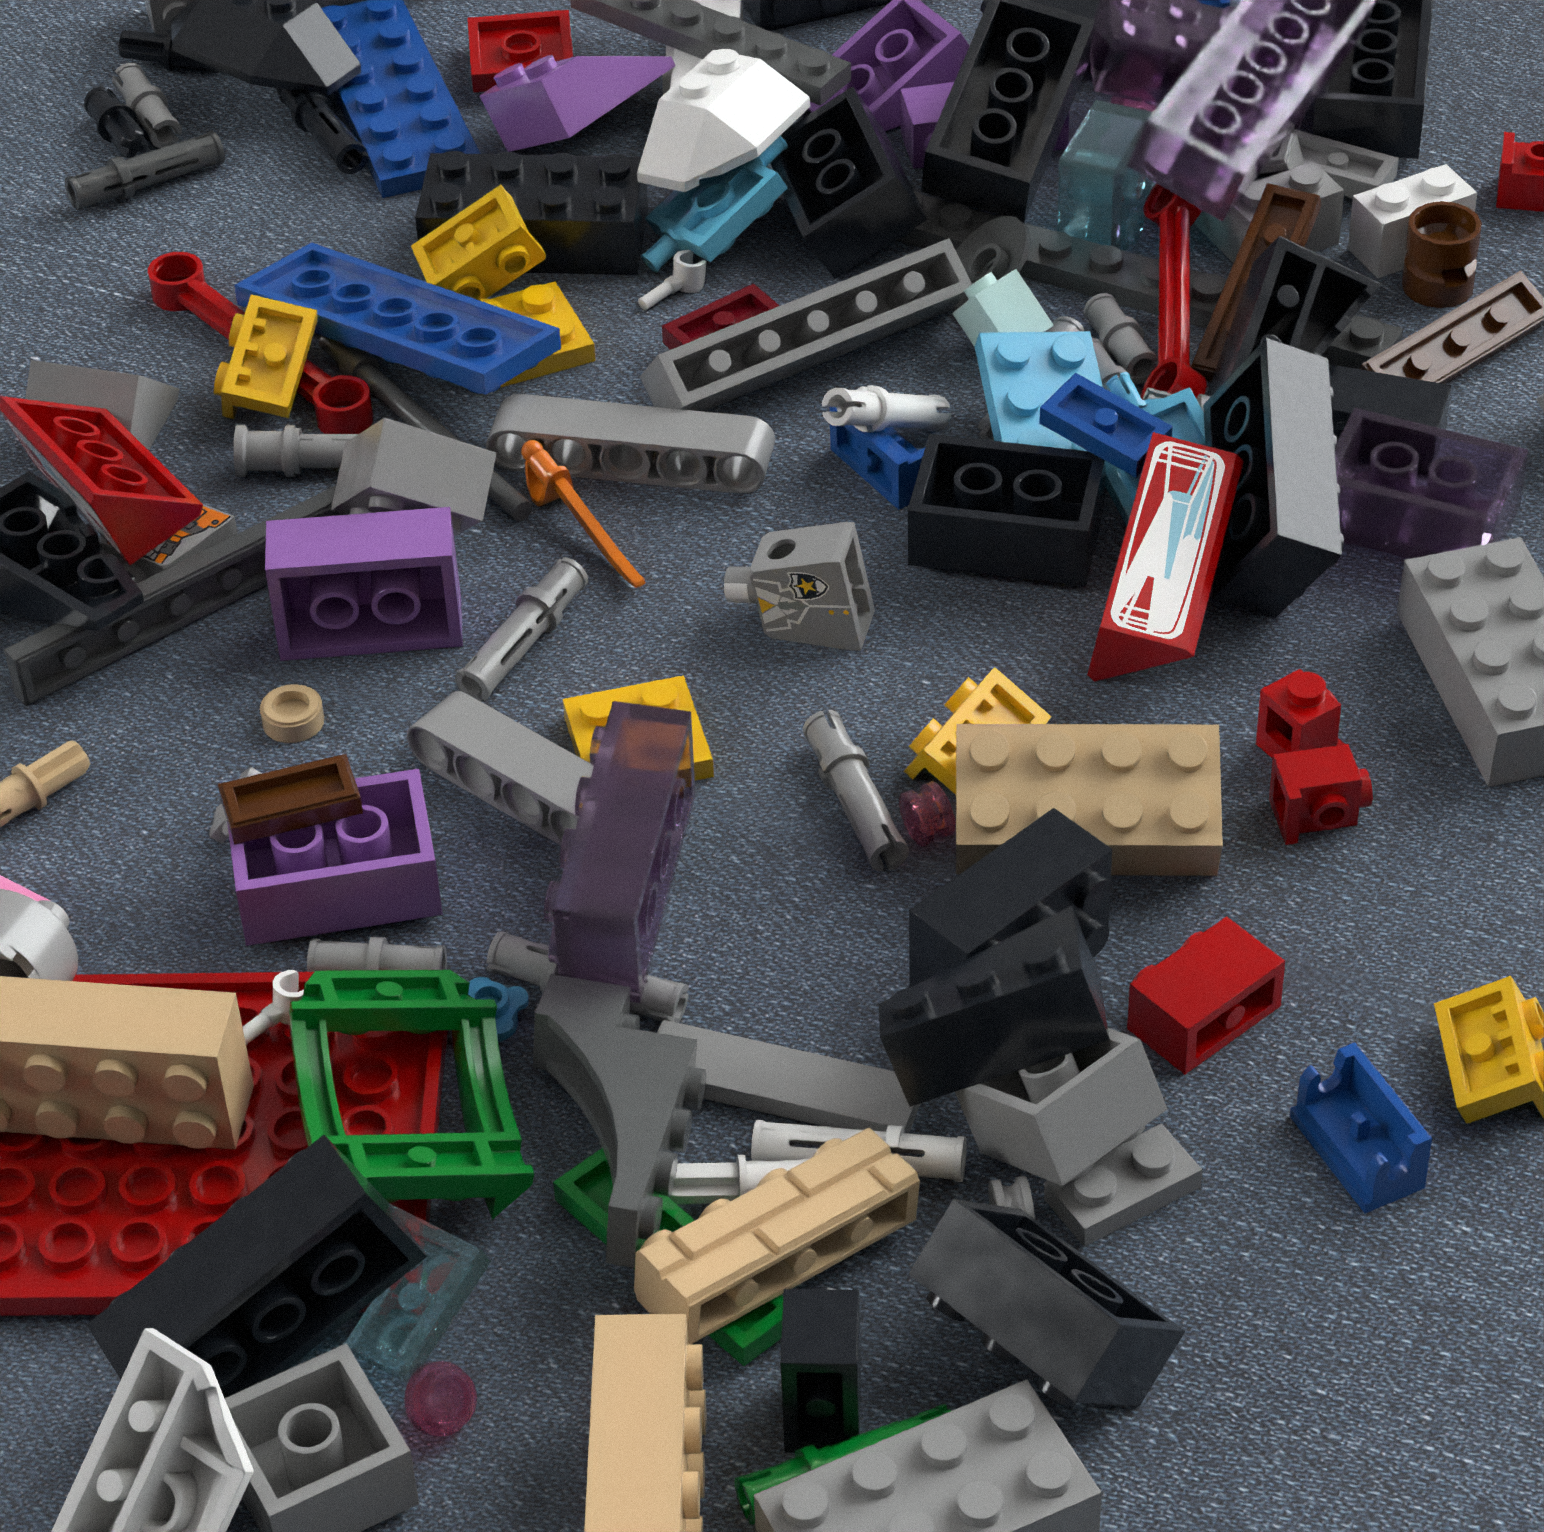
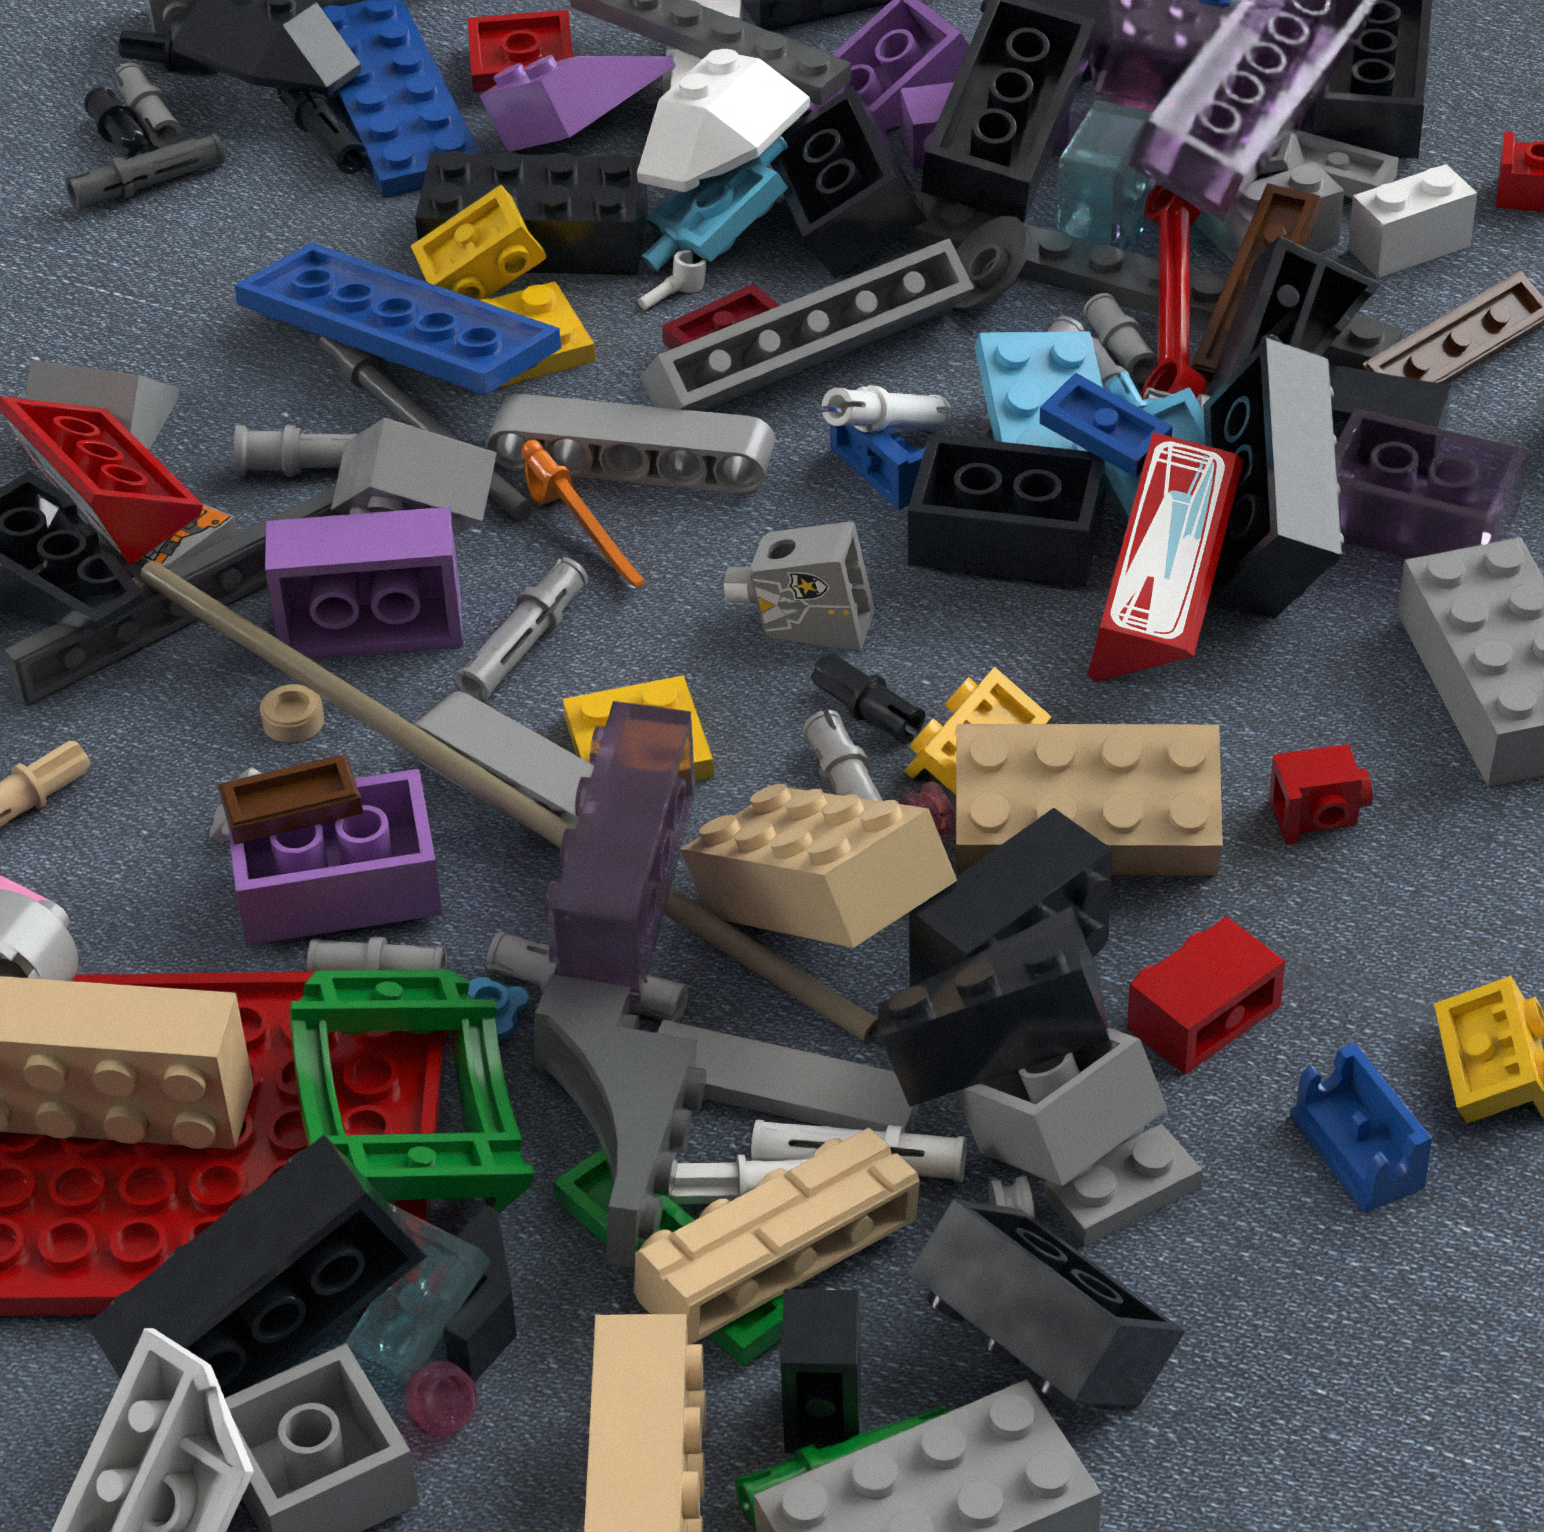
red piece [148,252,374,434] -> none
yellow bracket [214,295,317,419] -> none
white hand [243,970,304,1045] -> none
light aqua brick [952,269,1054,347] -> none
red brick [1256,669,1345,759] -> none
reddish brown wheel [1402,201,1482,308] -> none
none -> dark tan piece [140,561,879,1043]
none -> black slope [442,1205,517,1385]
none -> tan brick [680,784,957,948]
none -> black axle [811,654,926,744]

